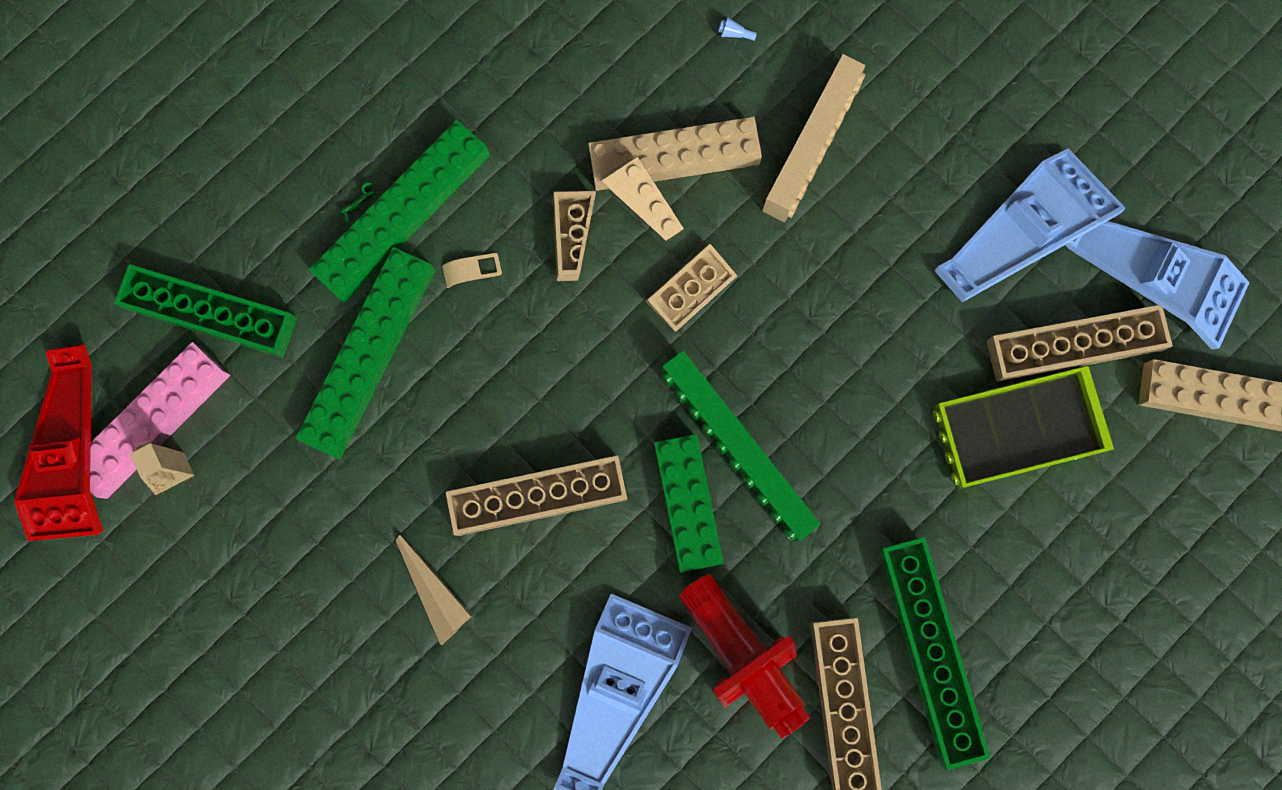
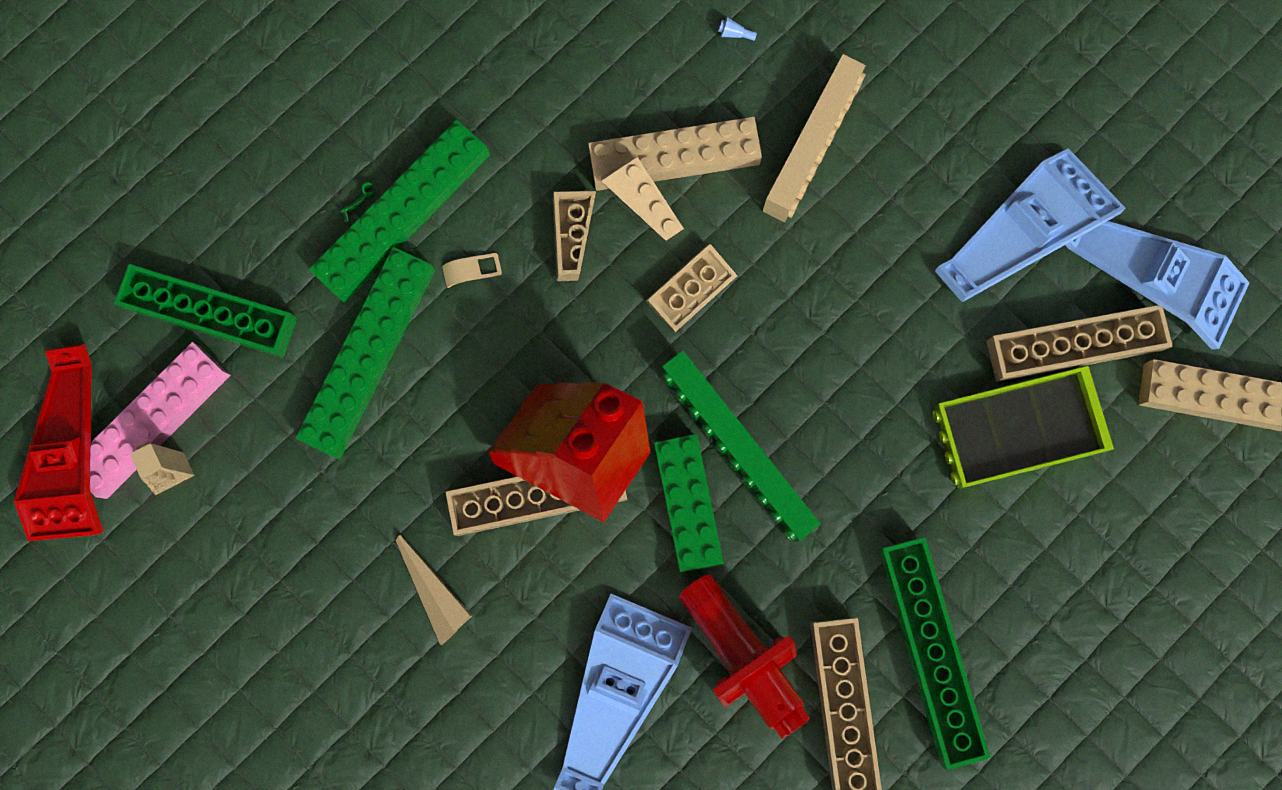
none -> red slope [489,382,650,523]

